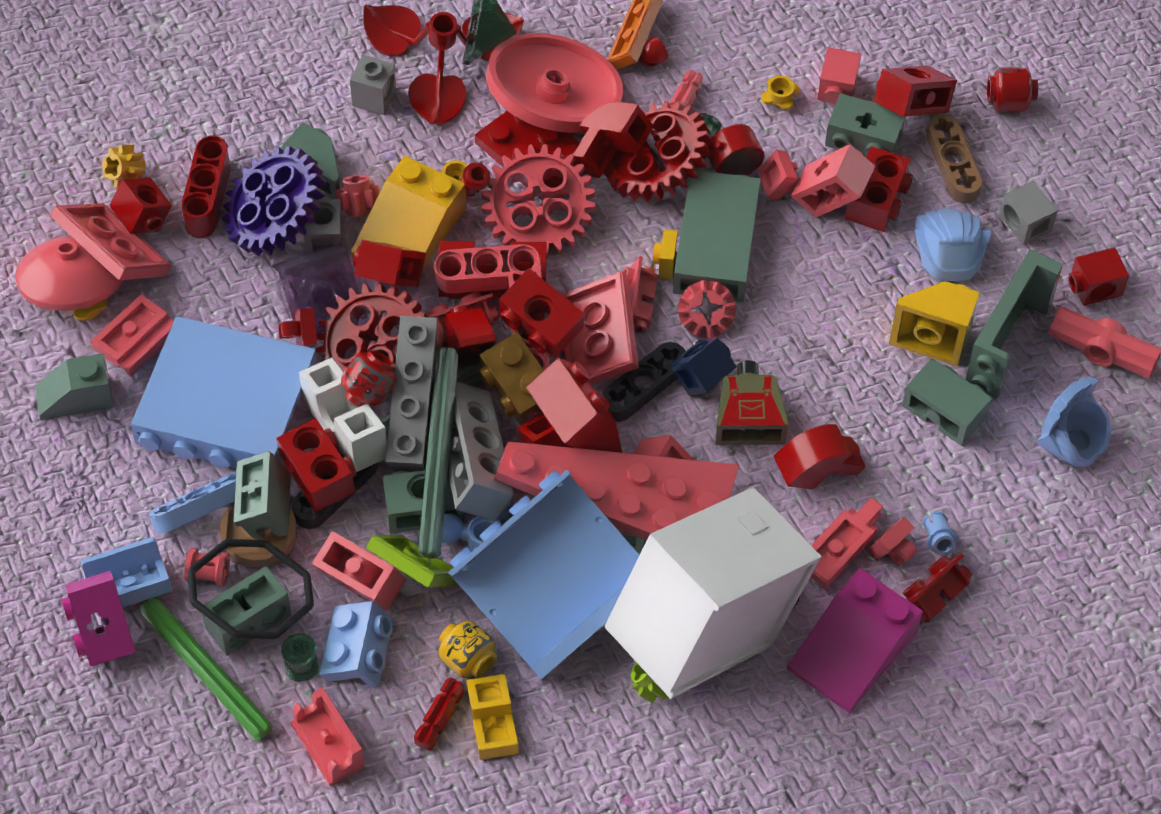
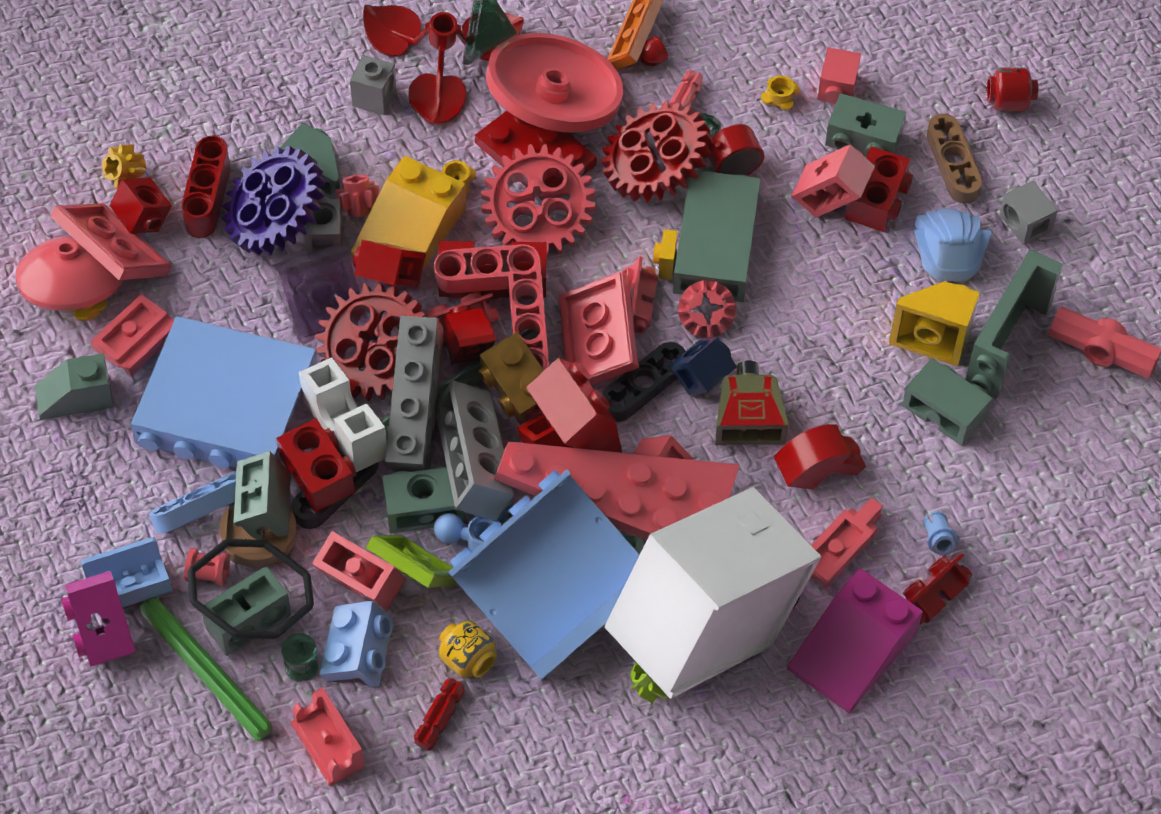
red tile [278,308,317,348] -> none
red head [341,350,397,407] -> none
sand green axle [418,348,458,558] -> none
red pin [459,162,490,197] -> none
yellow slope [466,674,519,760] -> none
red brick [499,268,585,358] -> none
red brick [573,102,654,178] -> none
coral tile [757,149,800,200] -> none
coral tile [866,517,918,566] -> none
red brick [874,65,957,117] -> none
light blue hair [1036,376,1112,467] -> none
red brick [1068,247,1129,306] -> none

